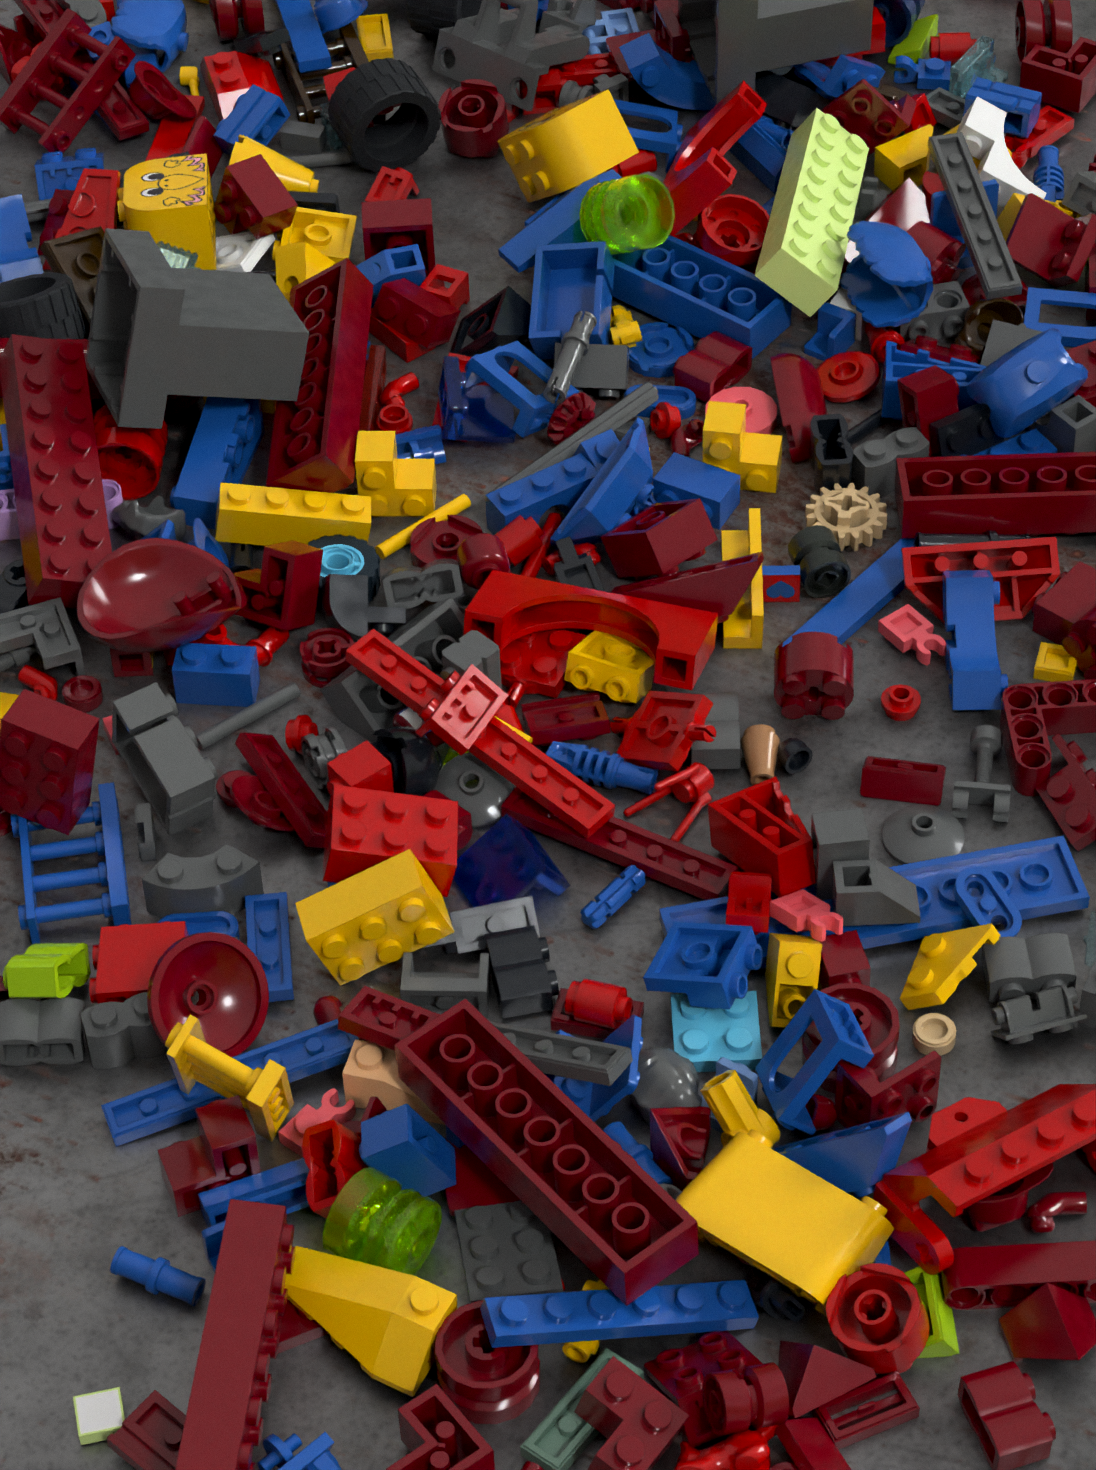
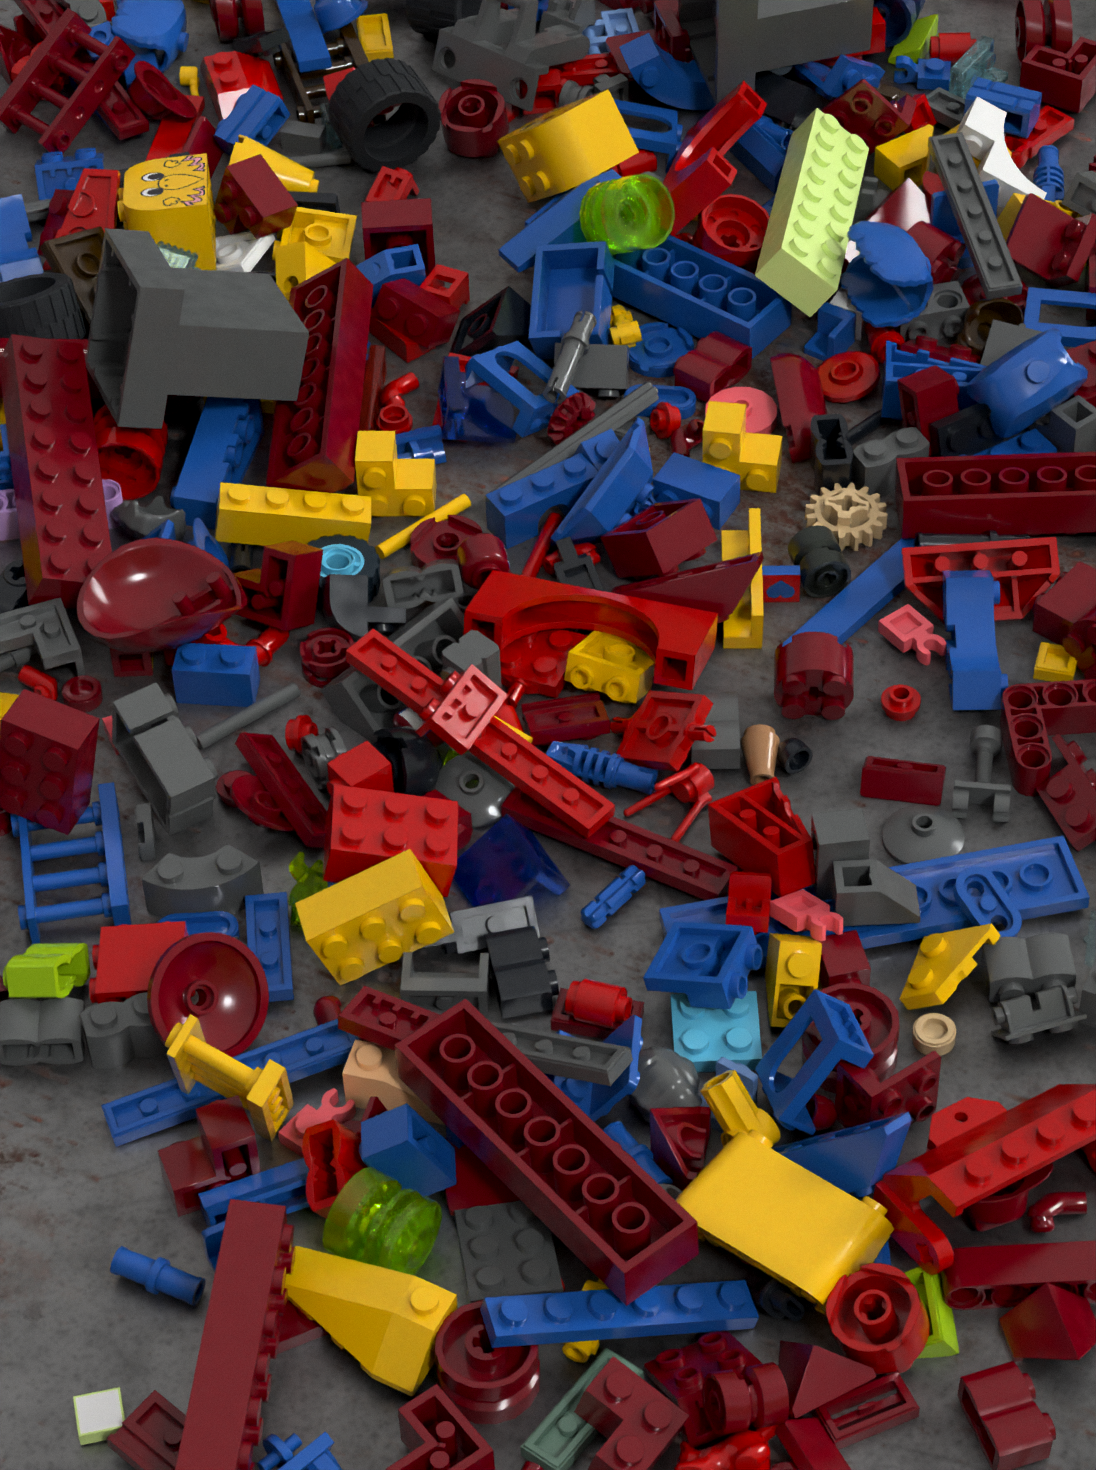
red brick [495,515,545,566] -> none
none -> clear neon green plate [288,852,328,929]

